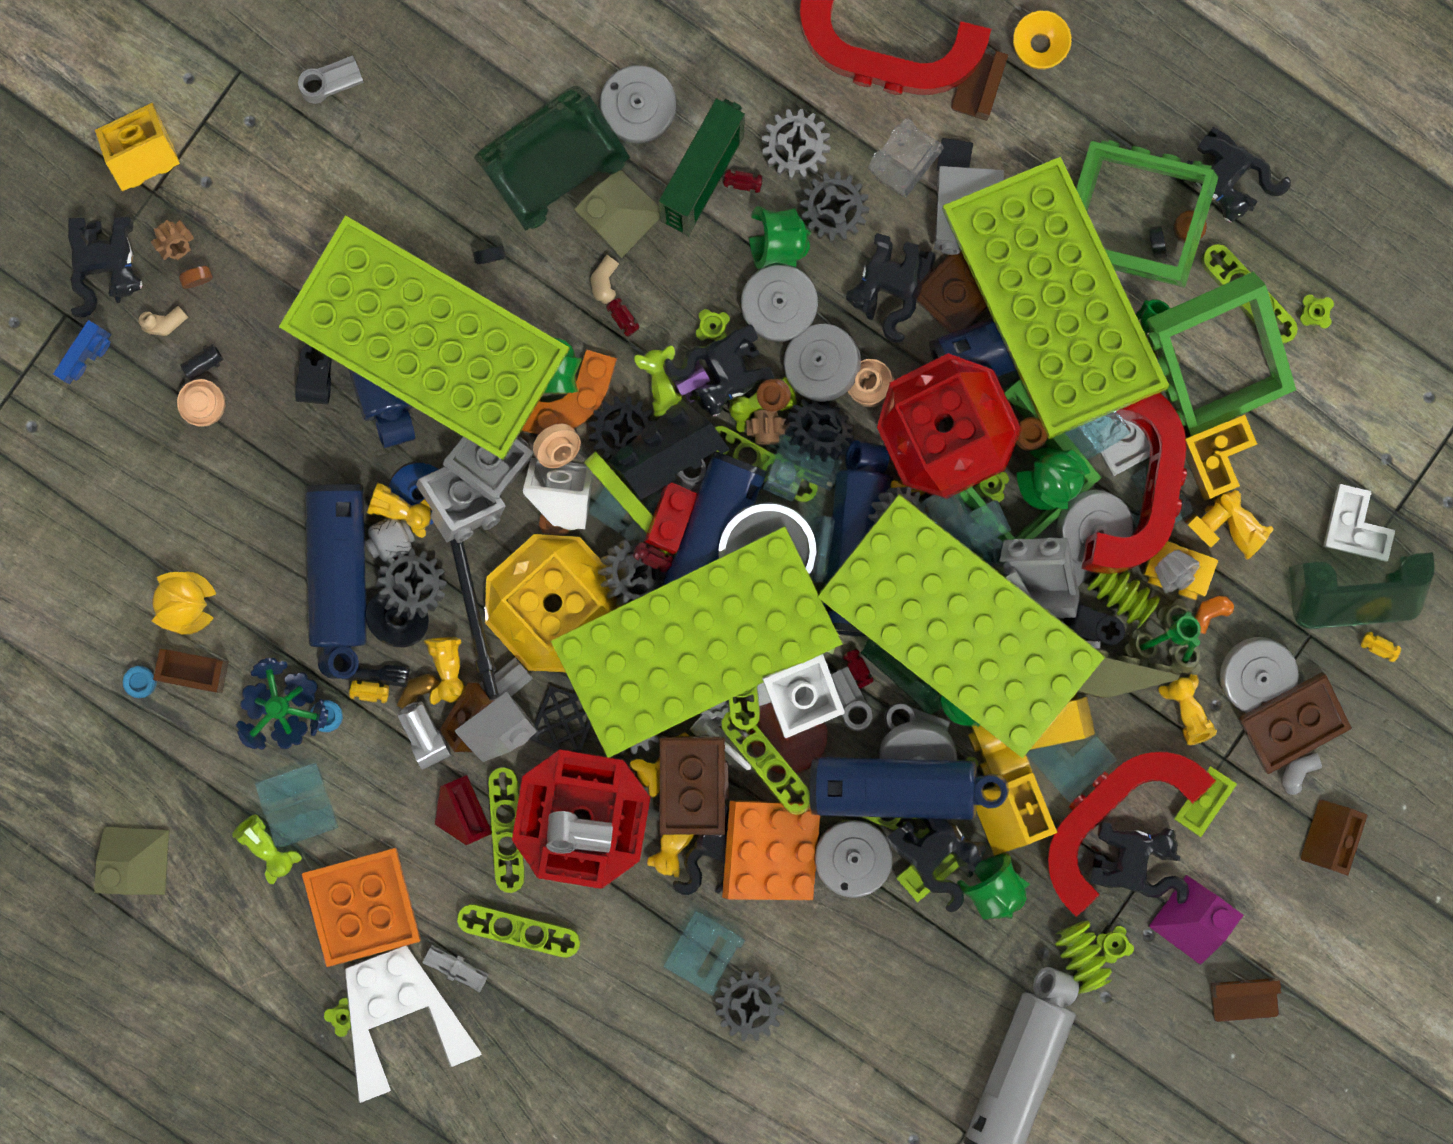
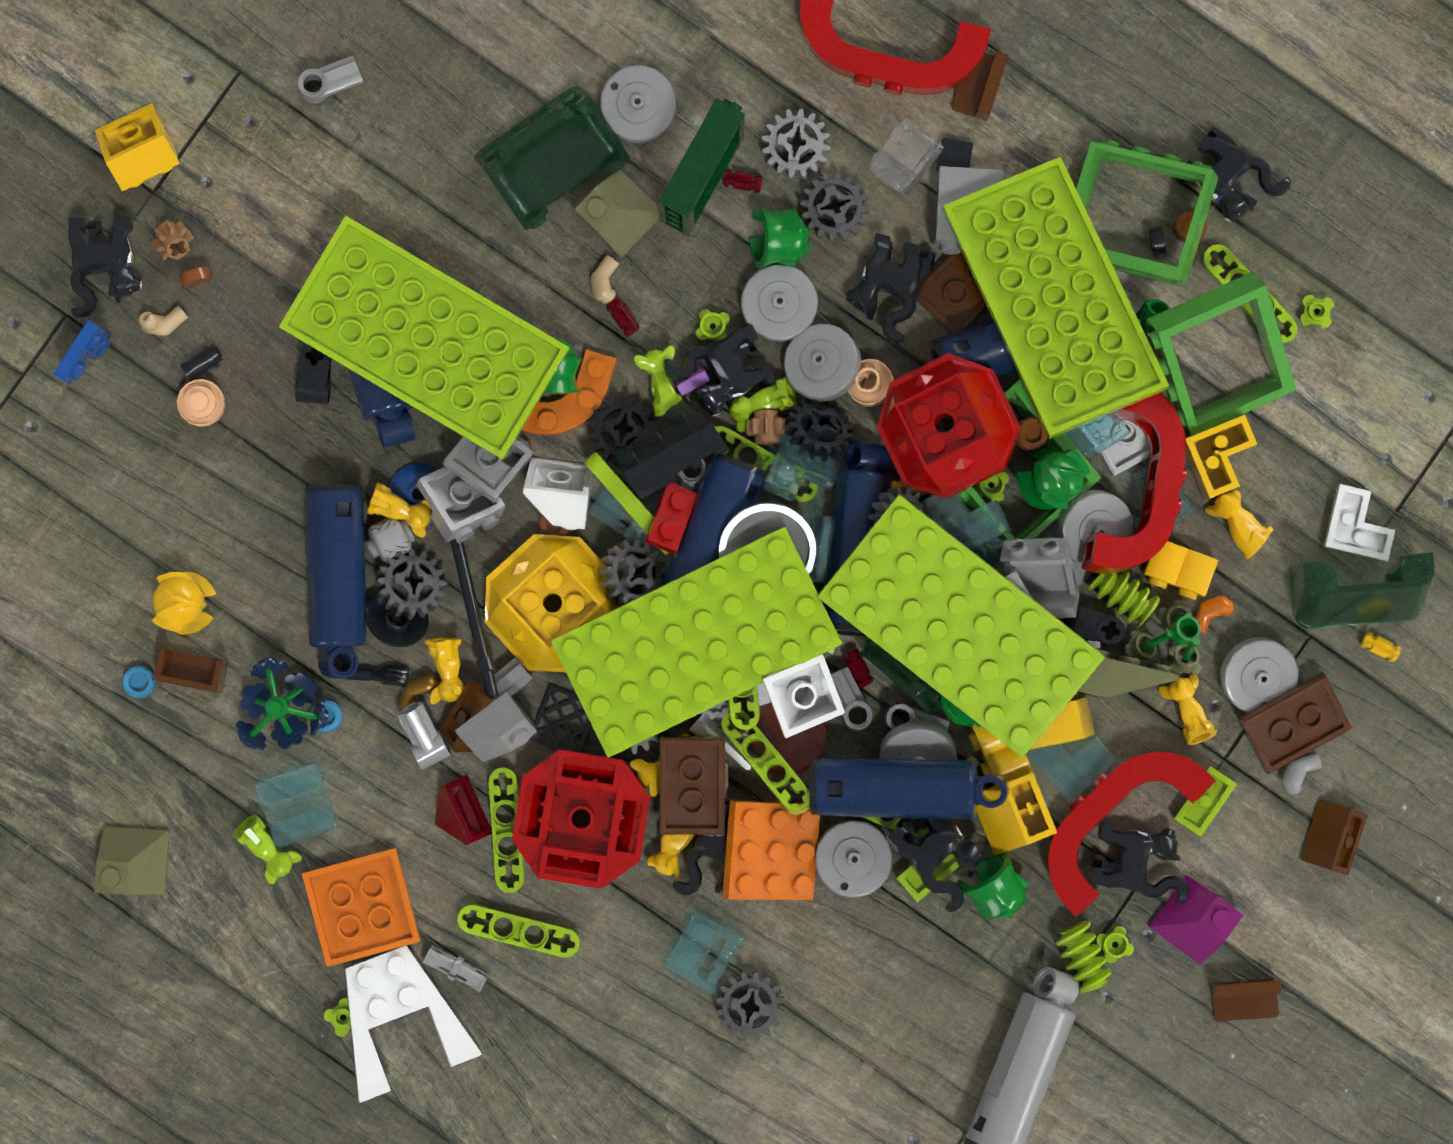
yellow piece [349,680,389,703] -> none
black tile [473,246,506,265] -> none
light nougat plate [533,423,581,469] -> none
light grey piece [546,811,613,854] -> none
dark red piece [633,542,673,573] -> none
dark orange tile [757,378,791,412] -> none
yellow piece [1013,11,1071,70] -> none
light grey piece [1155,550,1200,593] -> none
yellow tile [1185,502,1231,548] -> none

